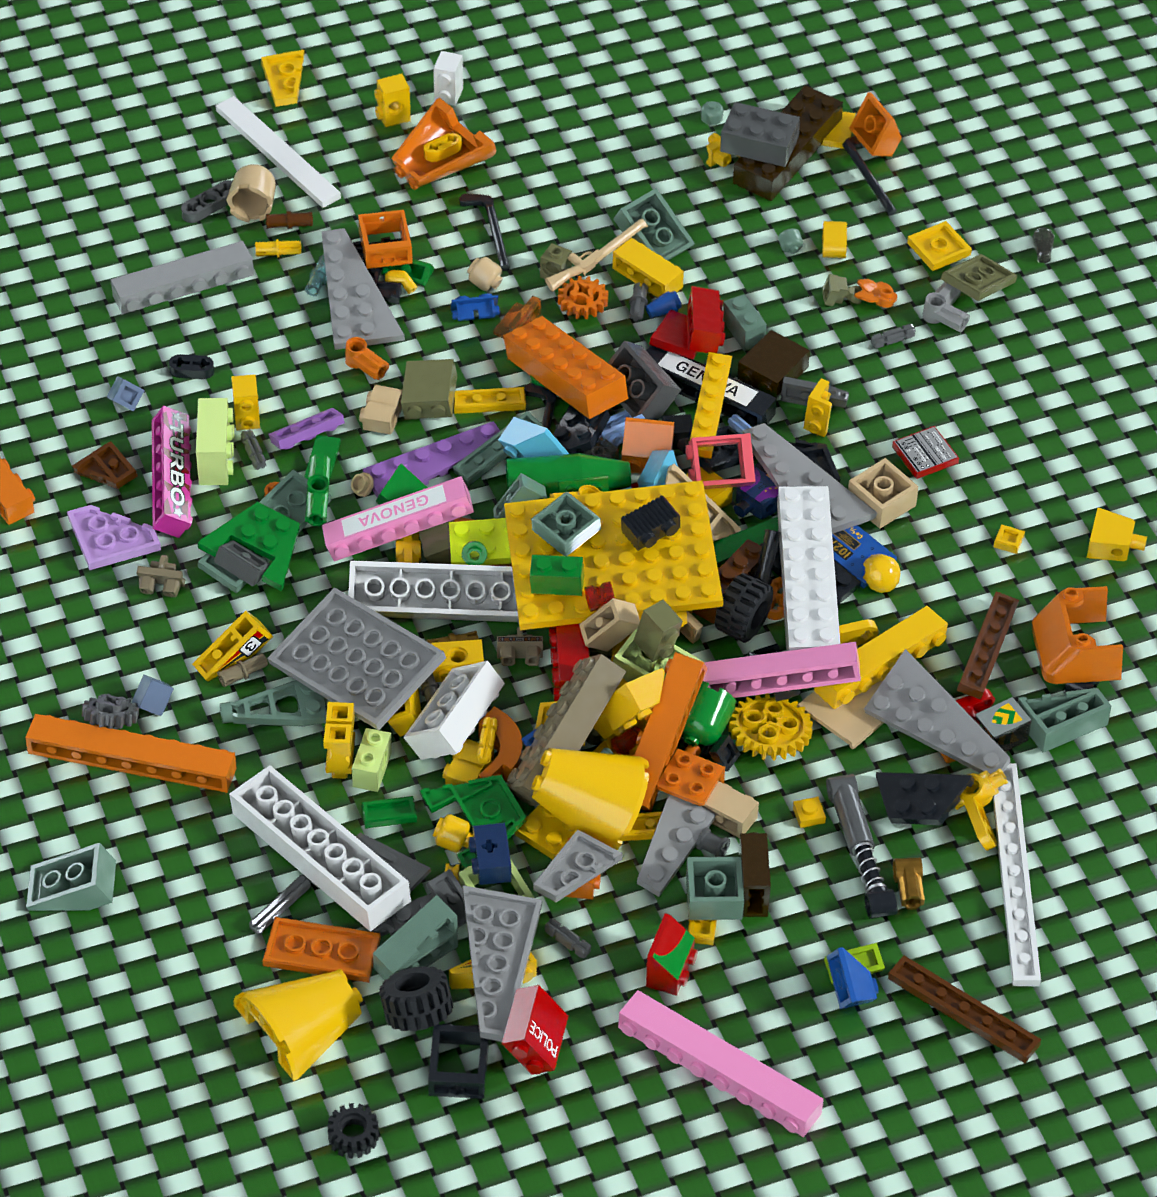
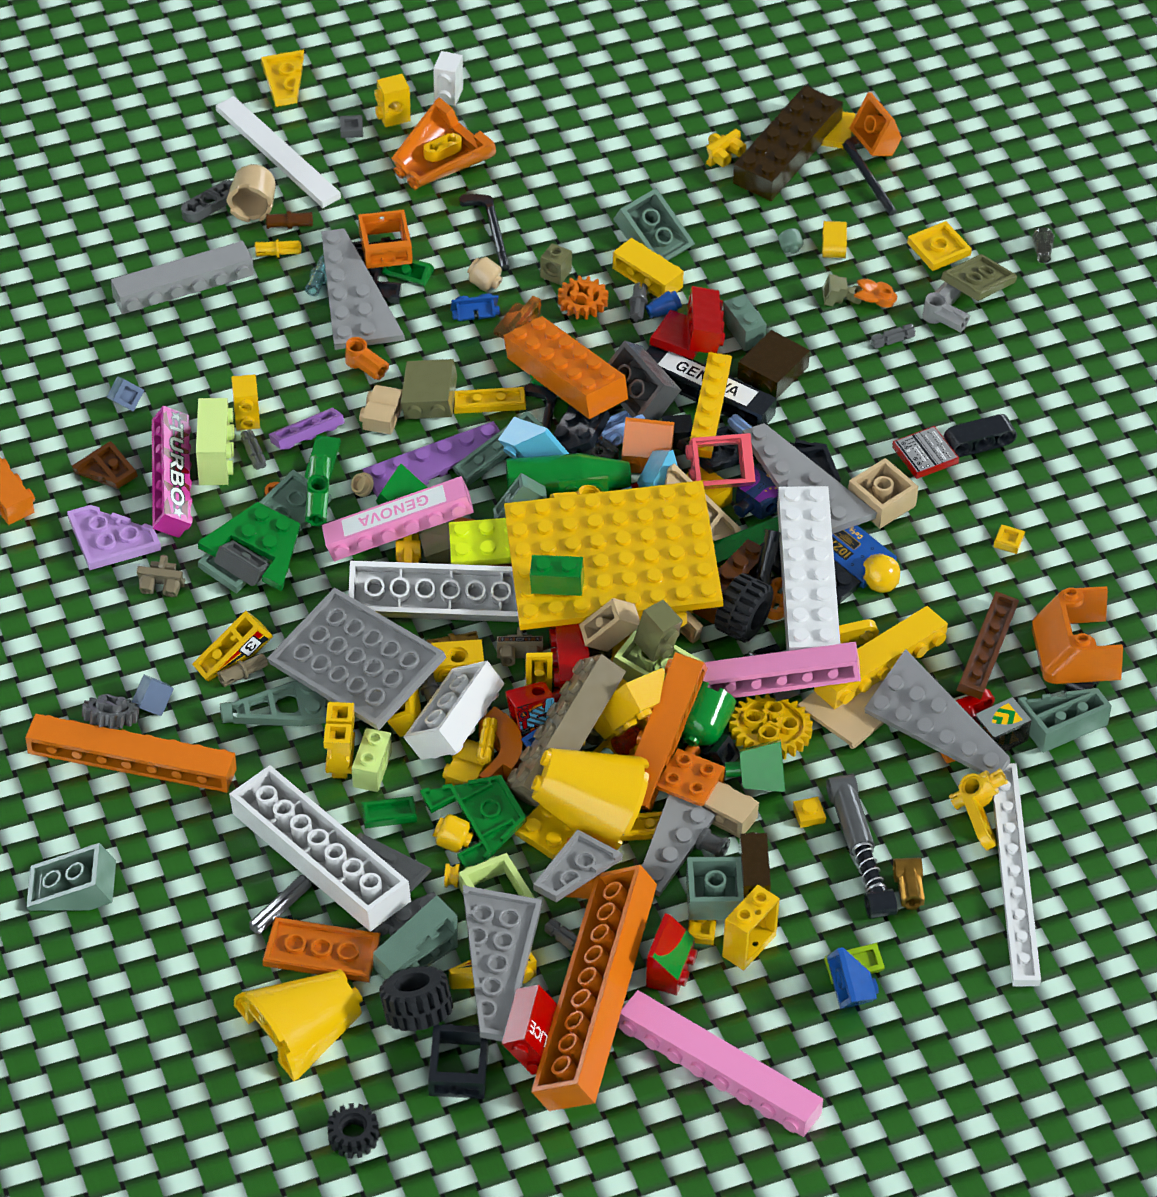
black beam [169,354,214,379] -> none
yellow arm [385,270,418,294] -> none
dark grey plate [426,869,467,928] -> none
green plate [462,541,487,565] -> none
dark blue brick [469,823,511,885] -> none
sand green brick [531,492,601,556] -> none
tan piece [545,219,648,292] -> none
clear red wheel [584,581,615,612] -> none
black brick [621,495,681,551] -> none
sand green piece [701,101,723,125] -> none
dark grey brick [720,102,800,167] -> none
dark grey hinge [781,377,849,408] -> none
yellow bracket [803,378,832,437] -> none
black wing [876,772,974,825] -> none
reddish brown plate [888,955,1041,1063] -> none
yellow torso [1087,508,1147,561] -> none
none -> dark grey plate [340,115,363,138]
none -> red torso [505,681,561,738]
none -> yellow slope [525,652,553,692]
none -> orange brick [531,864,657,1111]
none -> yellow window [722,885,780,970]
none -> green torso [725,739,785,792]
none -> black beam [944,414,1017,457]

